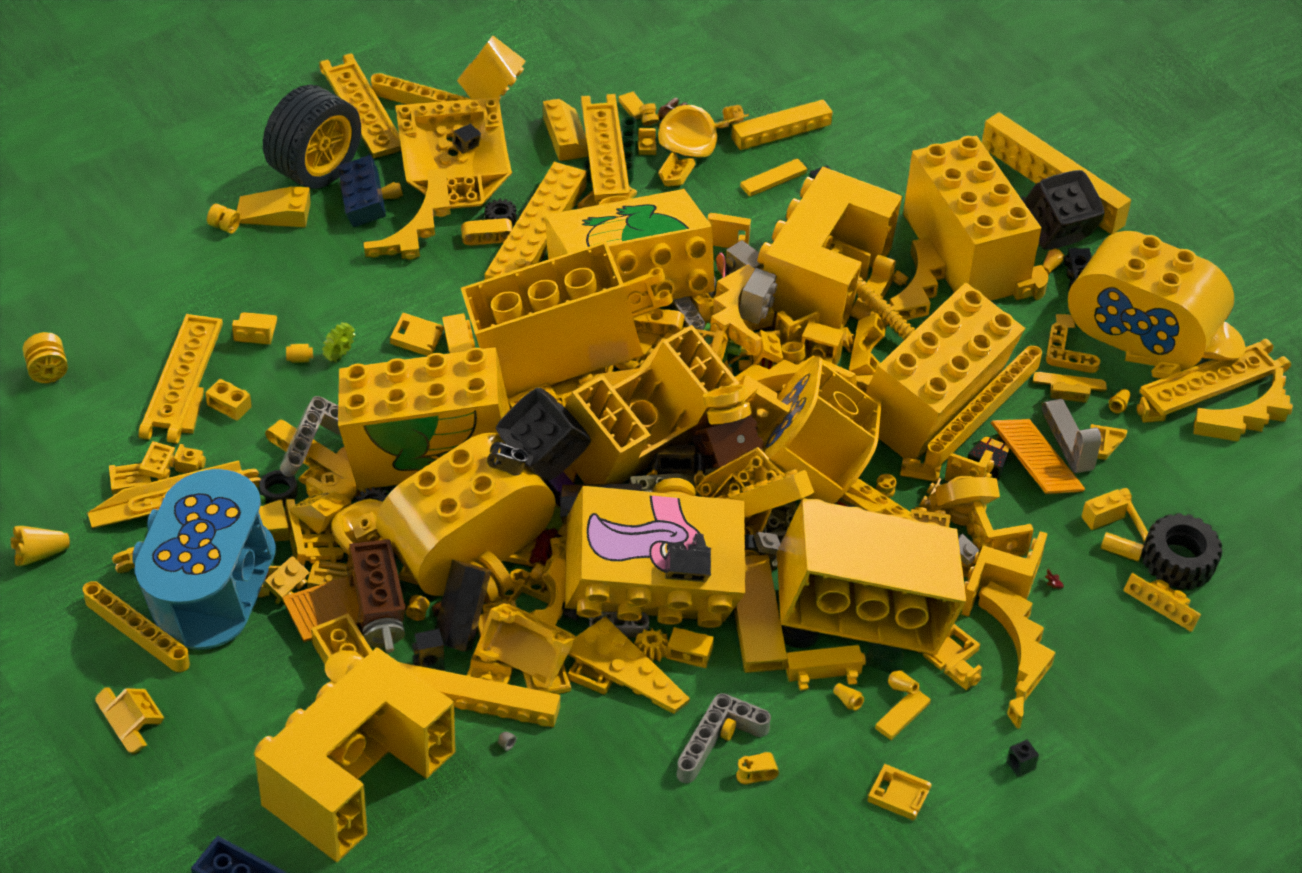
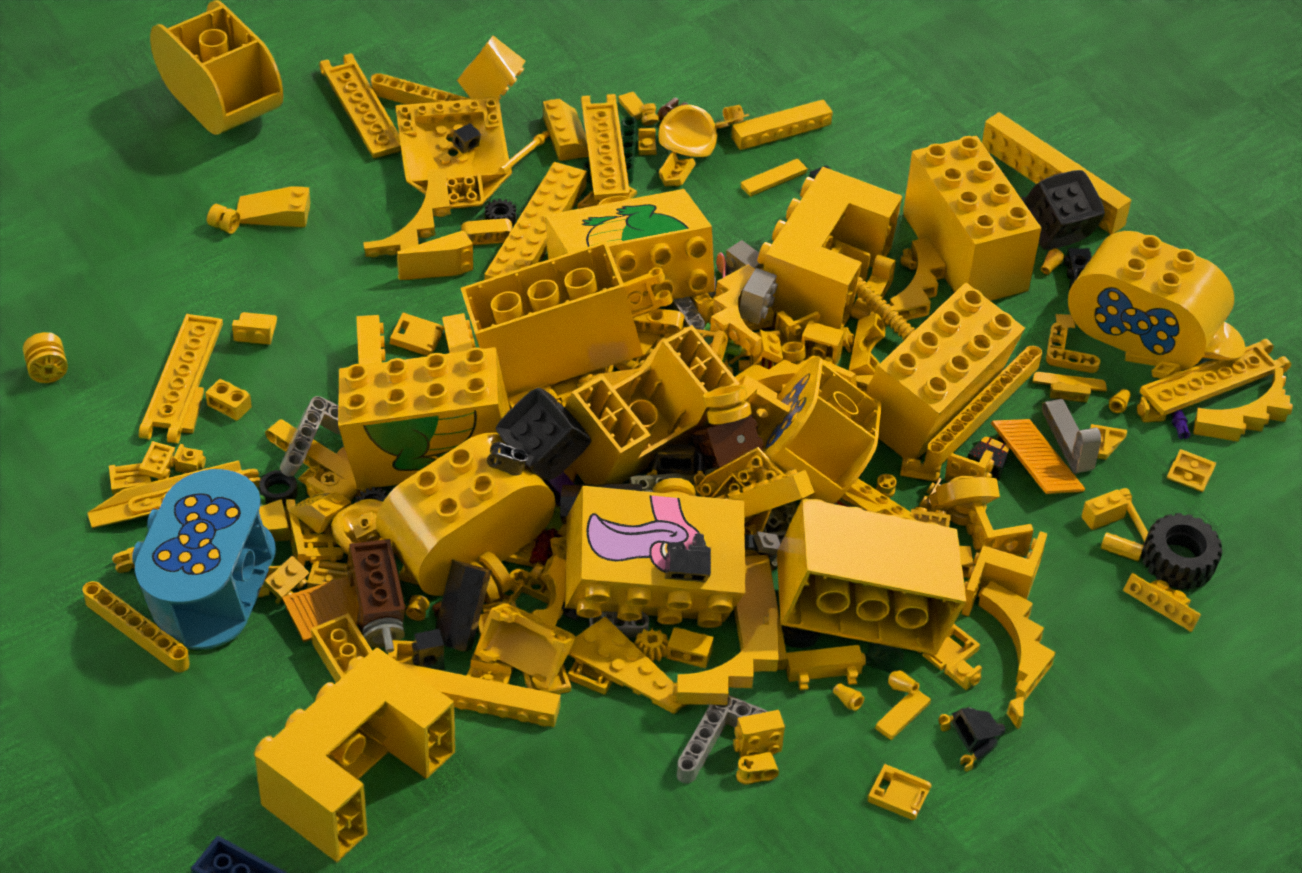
yellow cone [10,526,70,566] -> none
yellow plate [95,688,164,754] -> none
black wheel [263,84,361,189] -> none
yellow brick [286,344,313,363] -> none
lime gear [322,322,356,362] -> none
yellow dish [325,651,364,684] -> none
dark blue brick [338,155,386,227] -> none
yellow cone [381,182,403,199] -> none
light grey hinge [498,732,517,751] -> none
yellow container [708,213,751,248] -> none
yellow tile [720,718,736,741] -> none
yellow plate [892,270,909,286] -> none
light grey bracket [958,534,979,566] -> none
black brick [1006,739,1039,777] -> none
yellow brick [1013,265,1048,301] -> none
dark red plant [1045,568,1064,589] -> none
none -> yellow brick [150,0,283,135]
none -> yellow brick [356,315,386,365]
none -> yellow panel [388,640,414,665]
none -> yellow slope [397,230,473,280]
none -> yellow bar [498,131,550,174]
none -> yellow arch [673,608,778,705]
none -> yellow brick [733,710,785,758]
none -> yellow arm [900,249,917,270]
none -> black torso [938,707,1005,771]
none -> yellow slope [1166,449,1216,492]
none -> dark purple pin [1171,409,1190,439]

